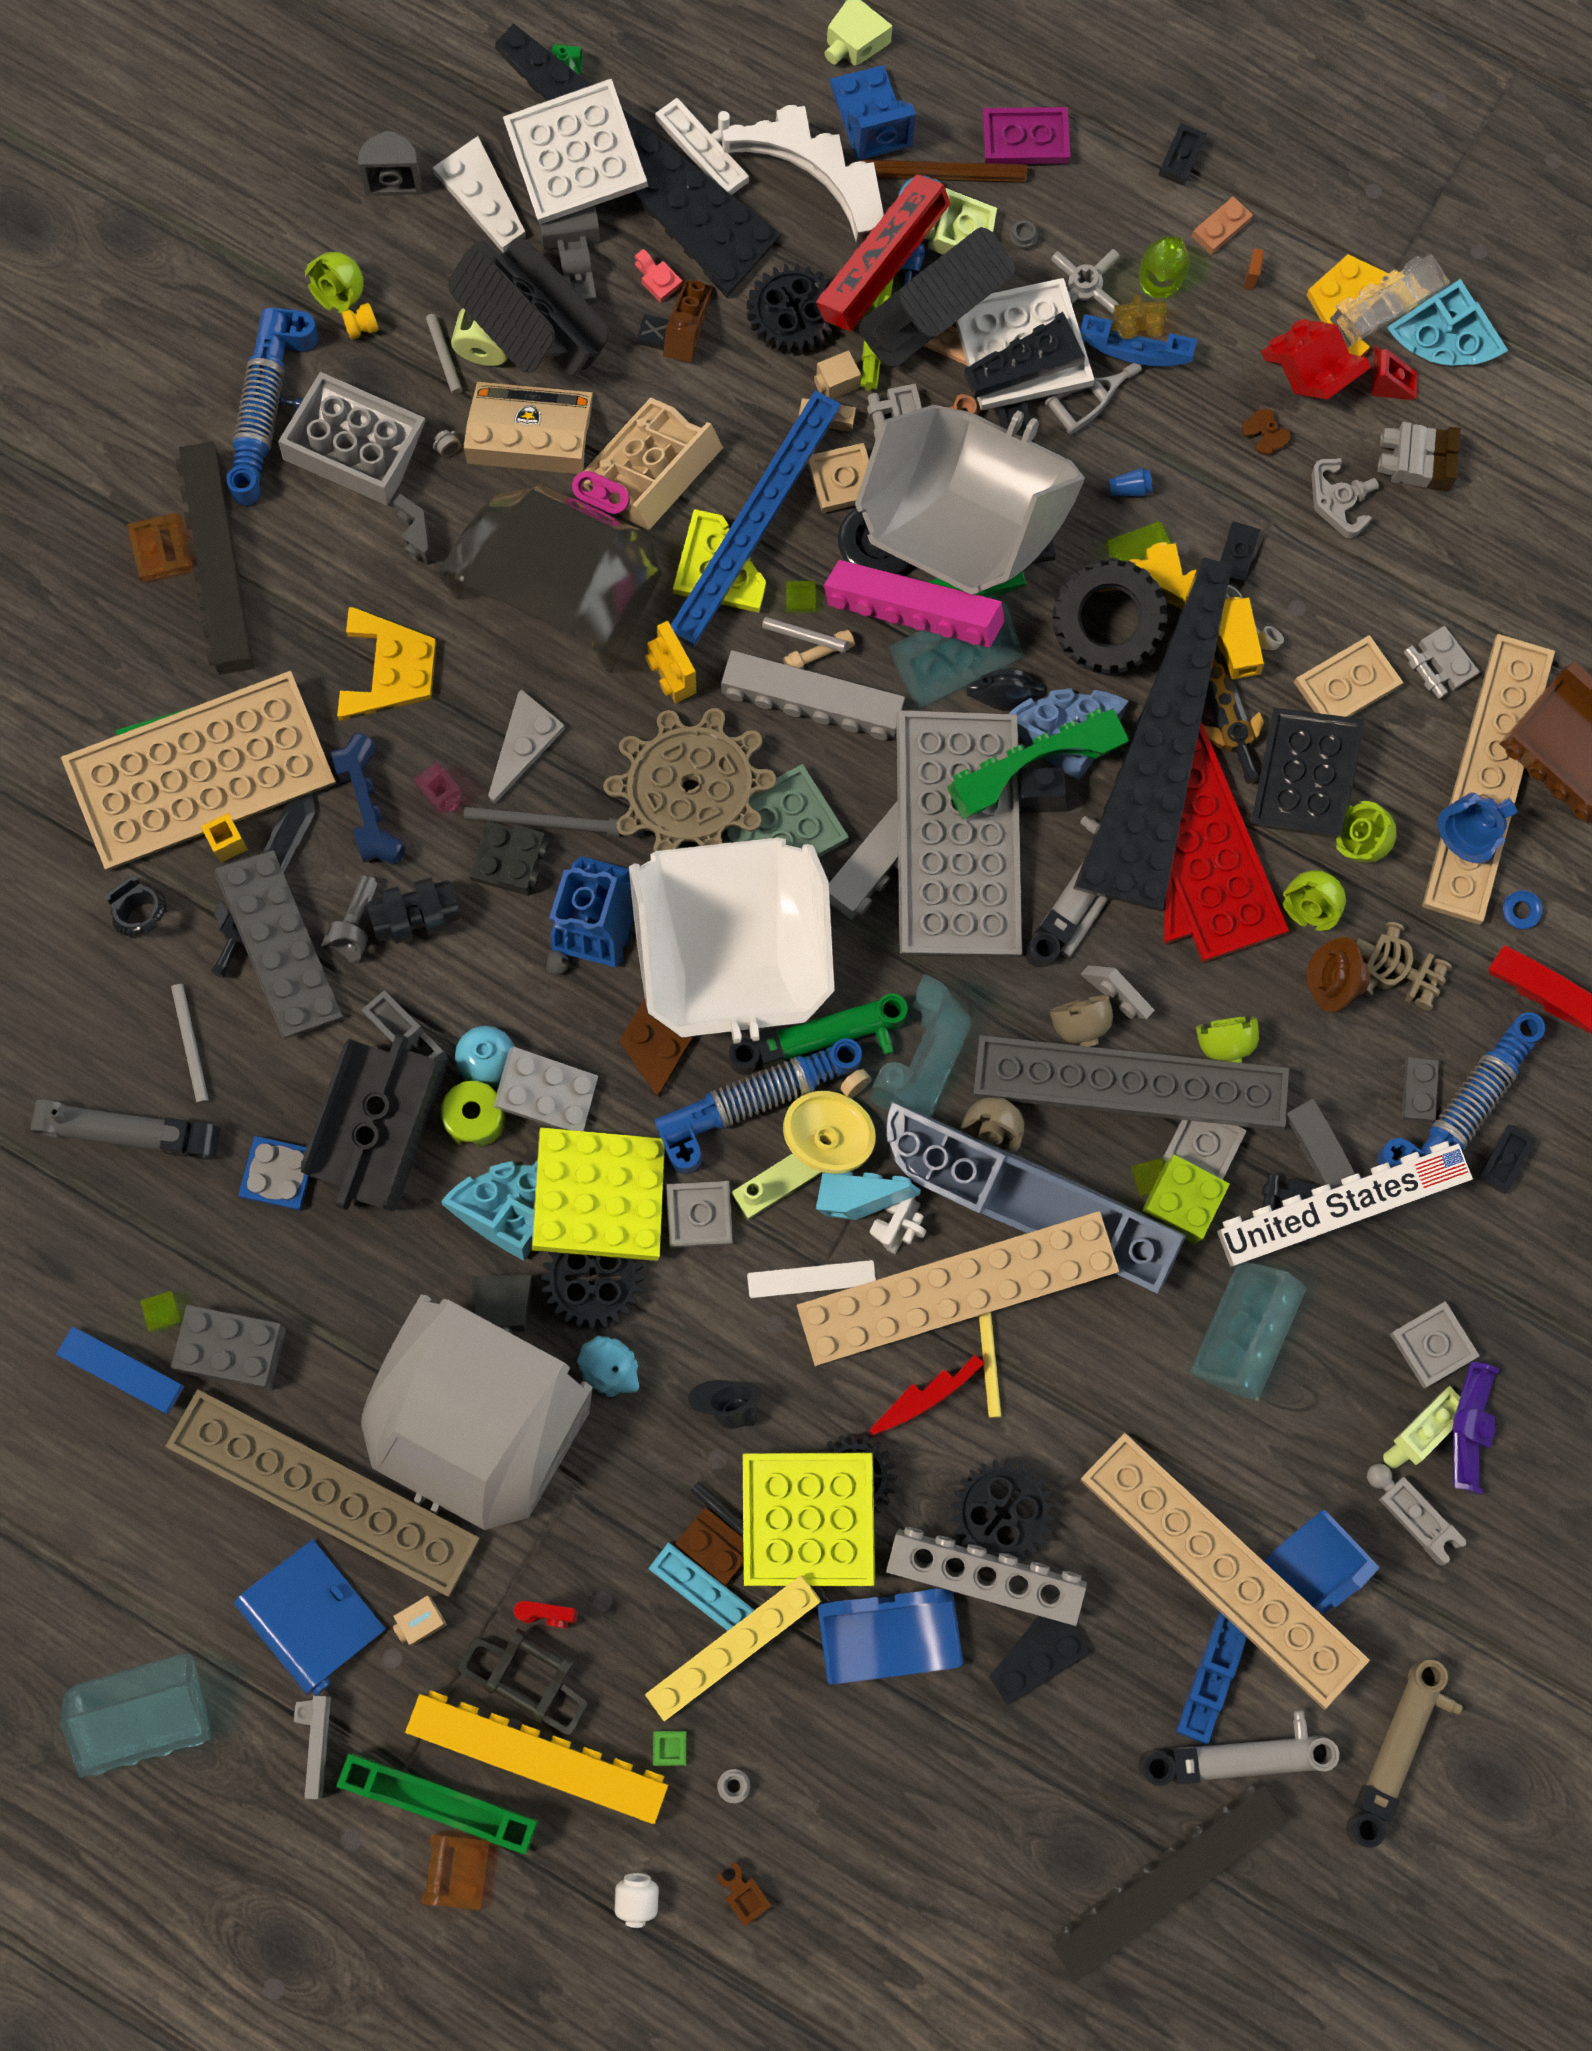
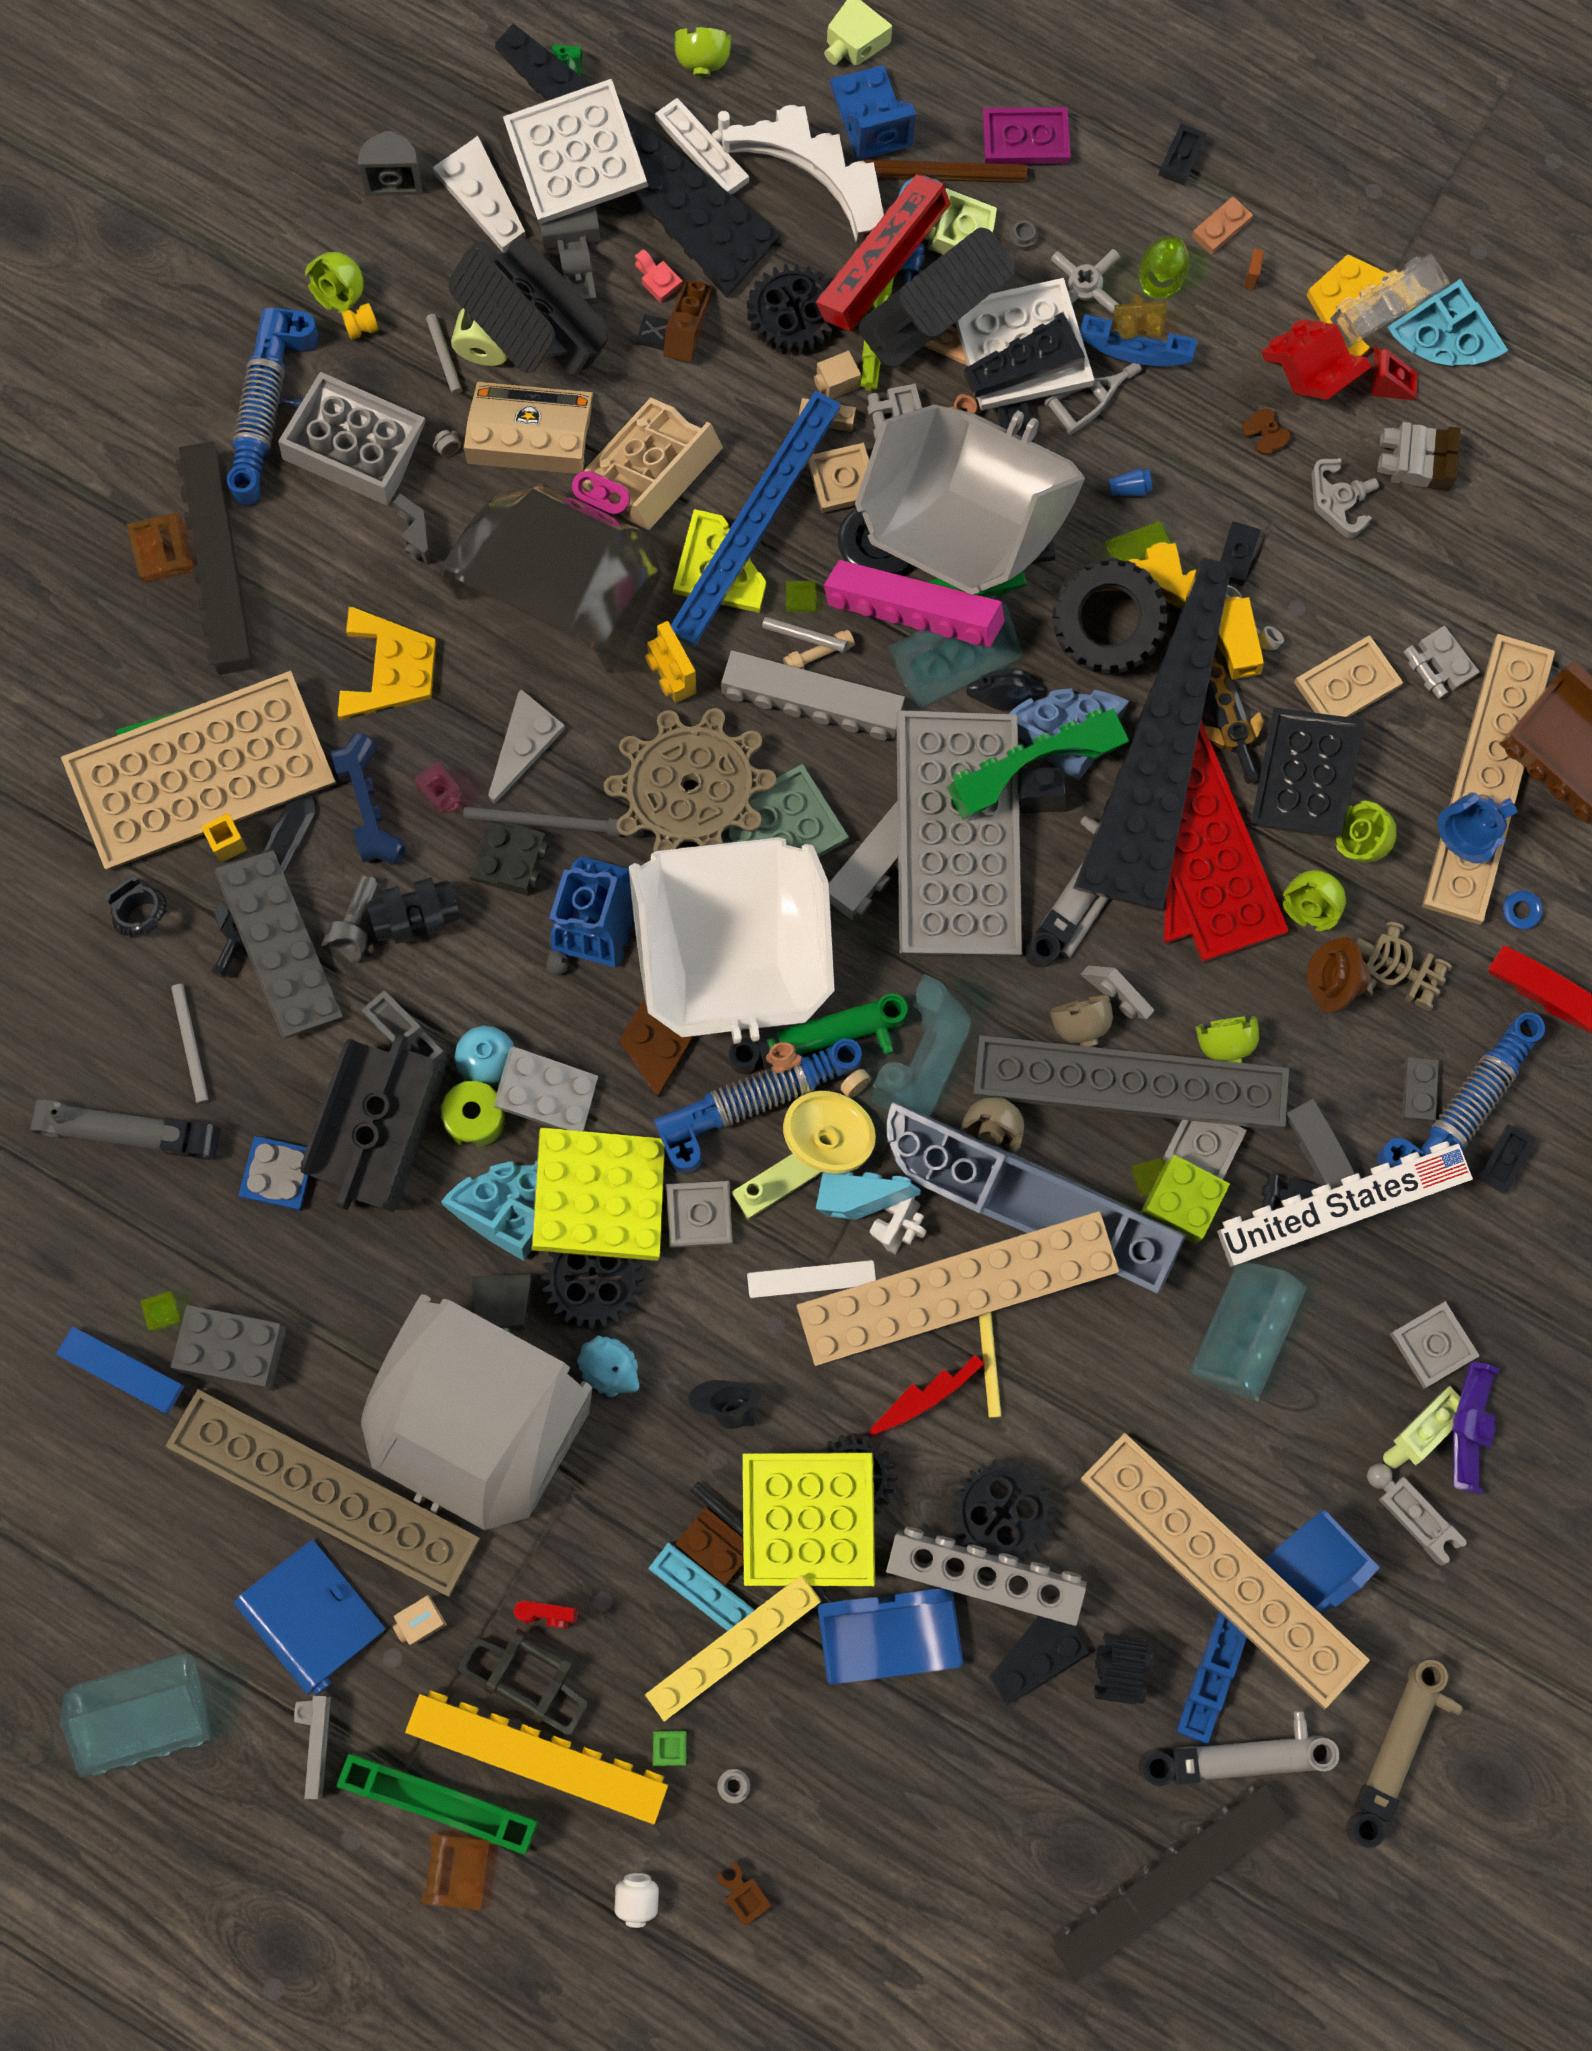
none -> lime cylinder [674,27,731,77]
none -> nougat plate [766,1042,802,1073]
none -> black brick [1094,1632,1152,1705]

